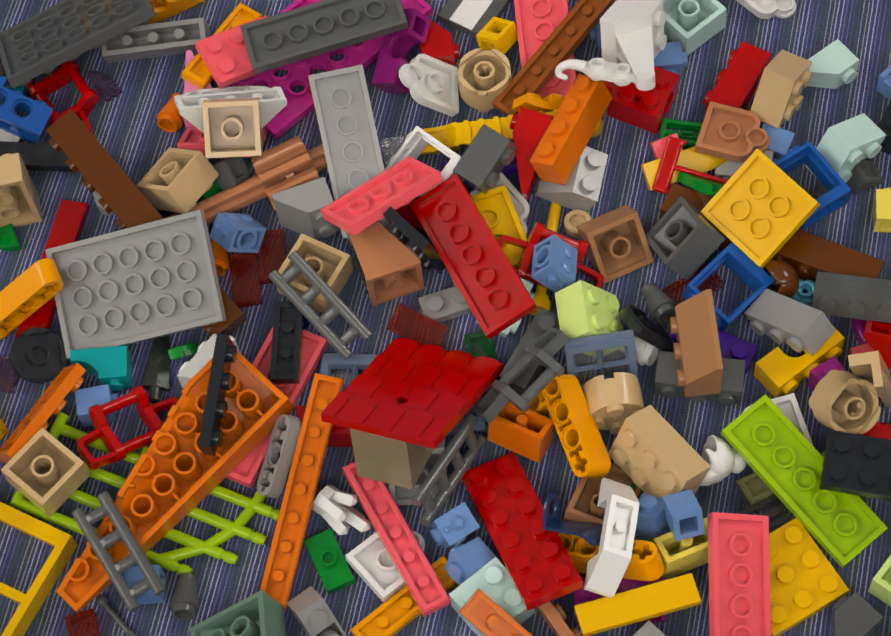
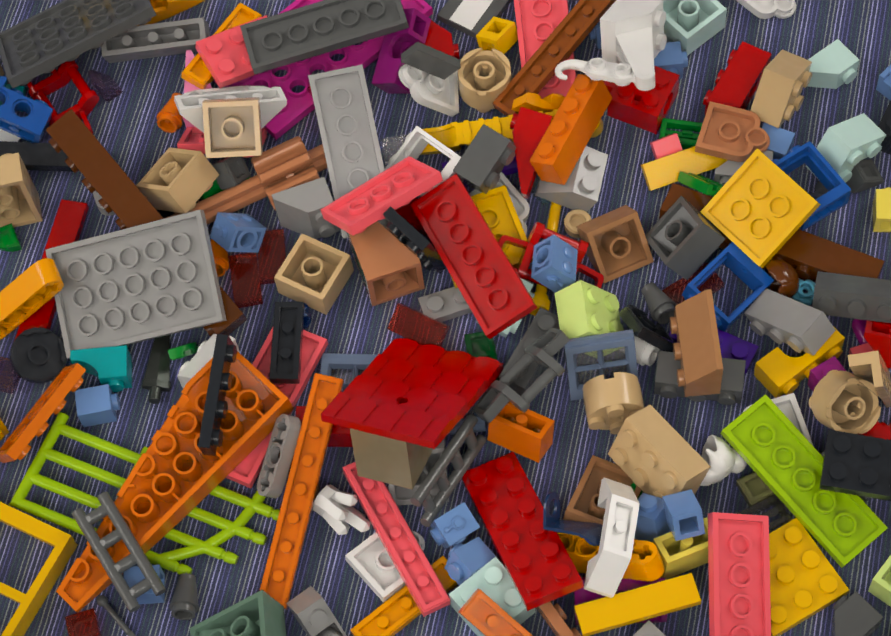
tan brick [1,428,90,517] -> none
red bar [76,385,178,470] -> none
dark grey bar [268,250,373,360] -> none
green plate [304,528,356,595] -> none
light orange beam [529,374,611,478] -> none
red piece [652,136,734,195] -> none
none -> dark grey tile [401,42,461,80]

